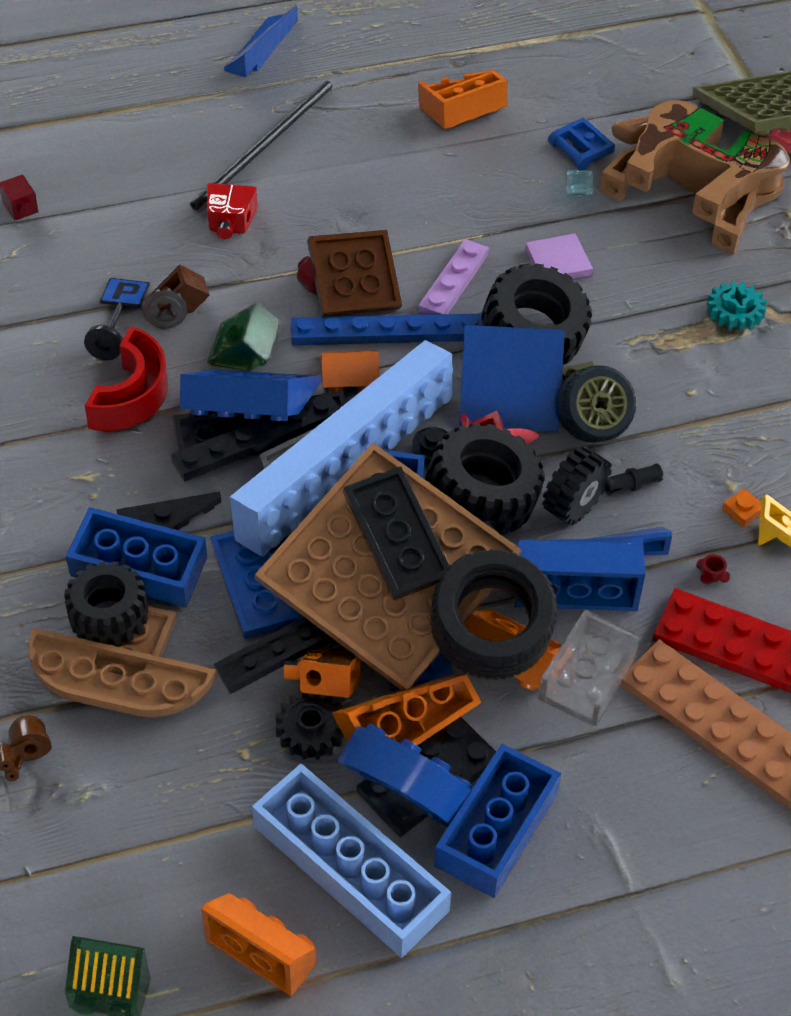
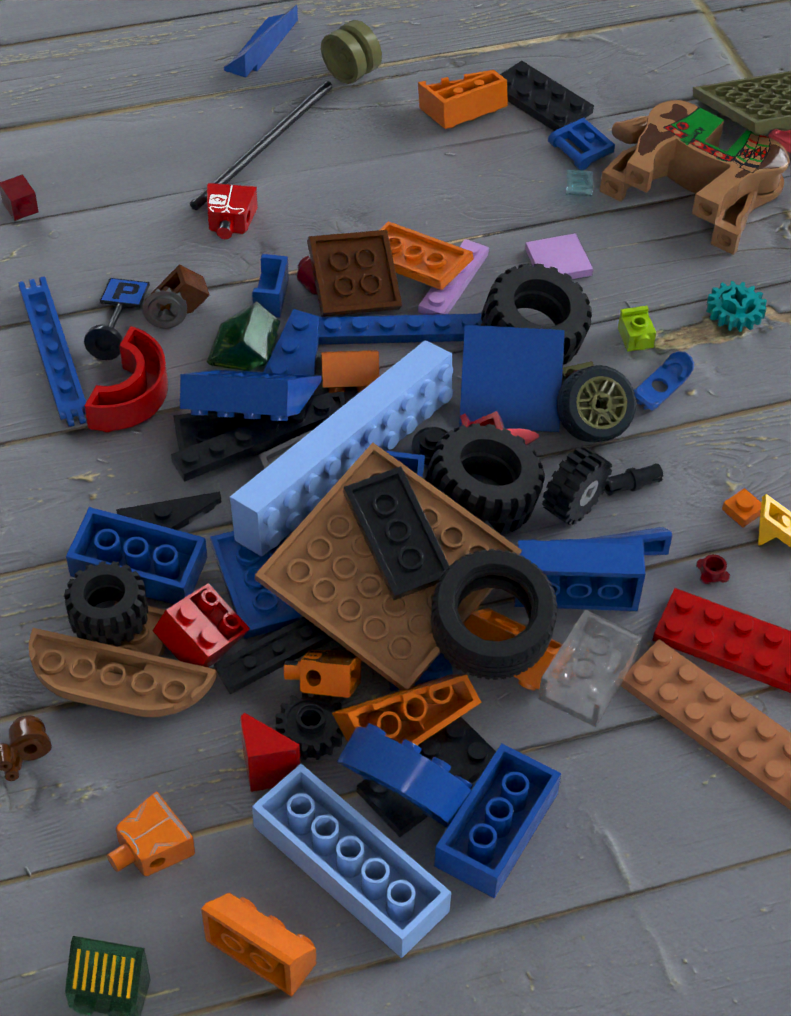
none -> blue hinge [18,276,86,427]
none -> orange torso [107,791,195,876]
none -> red slope [152,583,250,667]
none -> red slope [240,712,300,792]
none -> blue panel [252,254,289,318]
none -> blue wing [263,309,320,396]
none -> olive wheel [321,20,382,84]
none -> orange piece [380,221,474,290]
none -> black plate [500,61,594,131]
none -> lime brick [618,305,656,352]
none -> blue piece [634,351,694,411]

